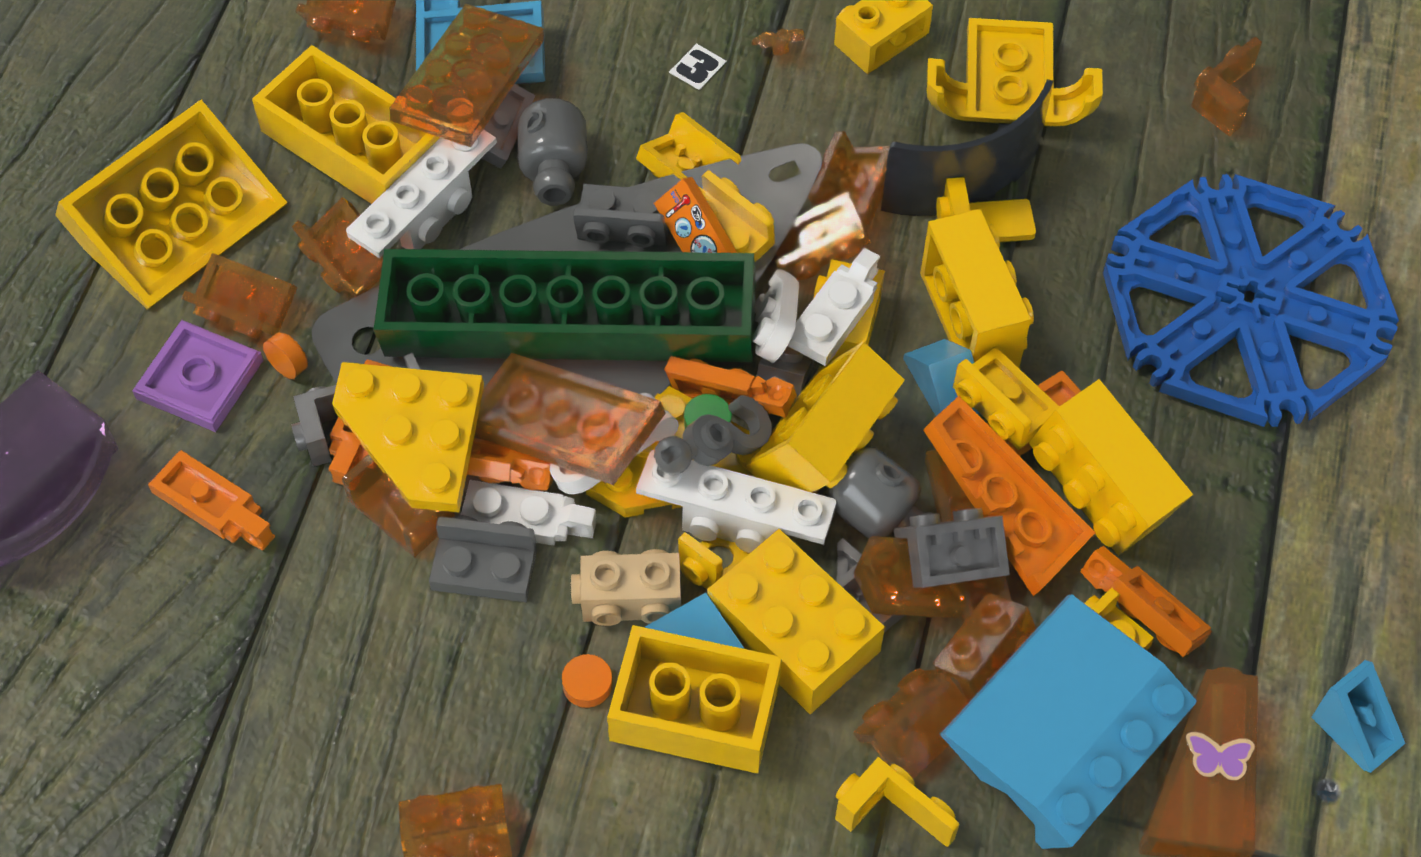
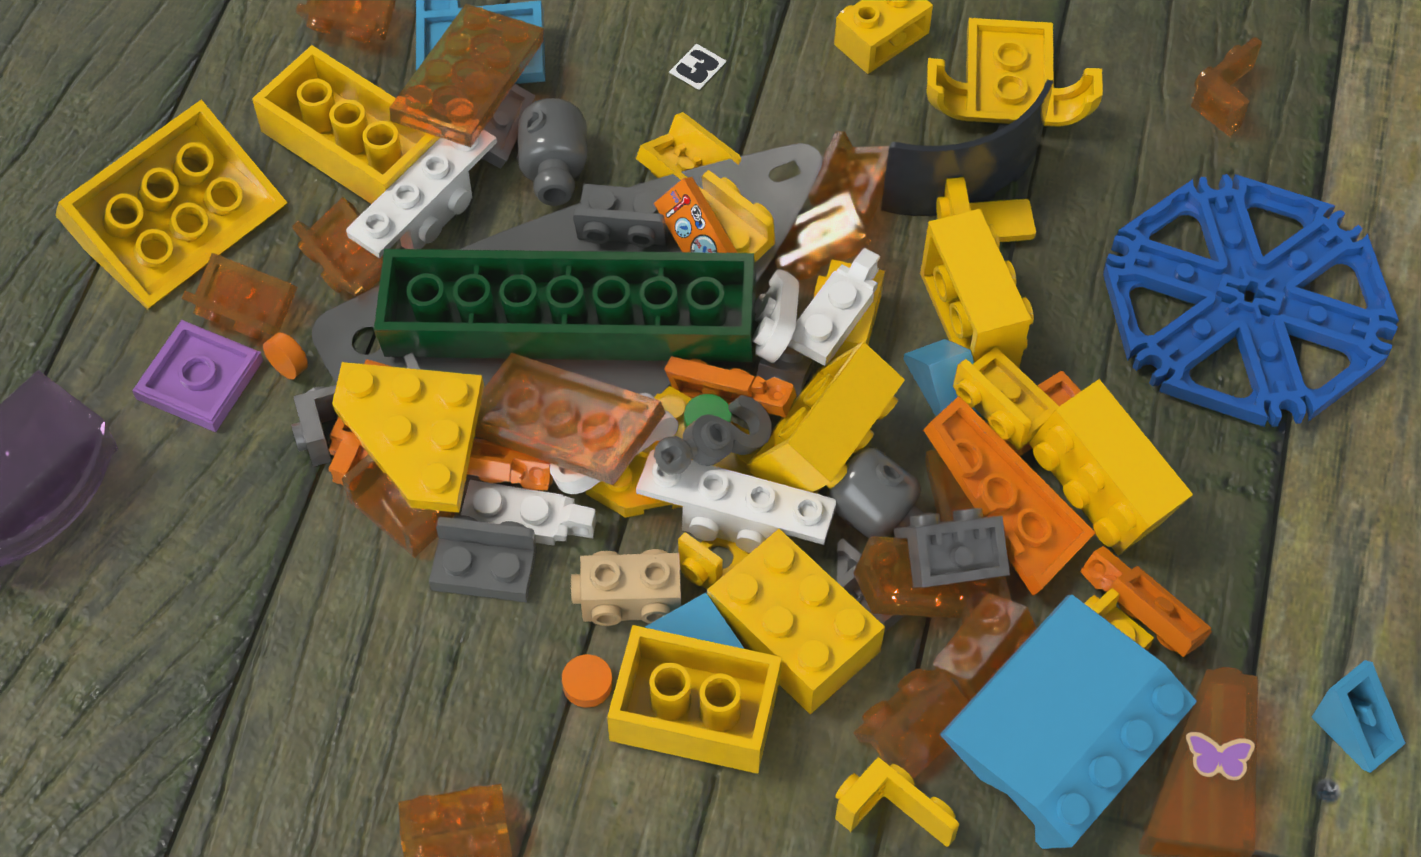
orange hinge [148,450,275,551] -> none
clear orange plant [751,28,805,55] -> none

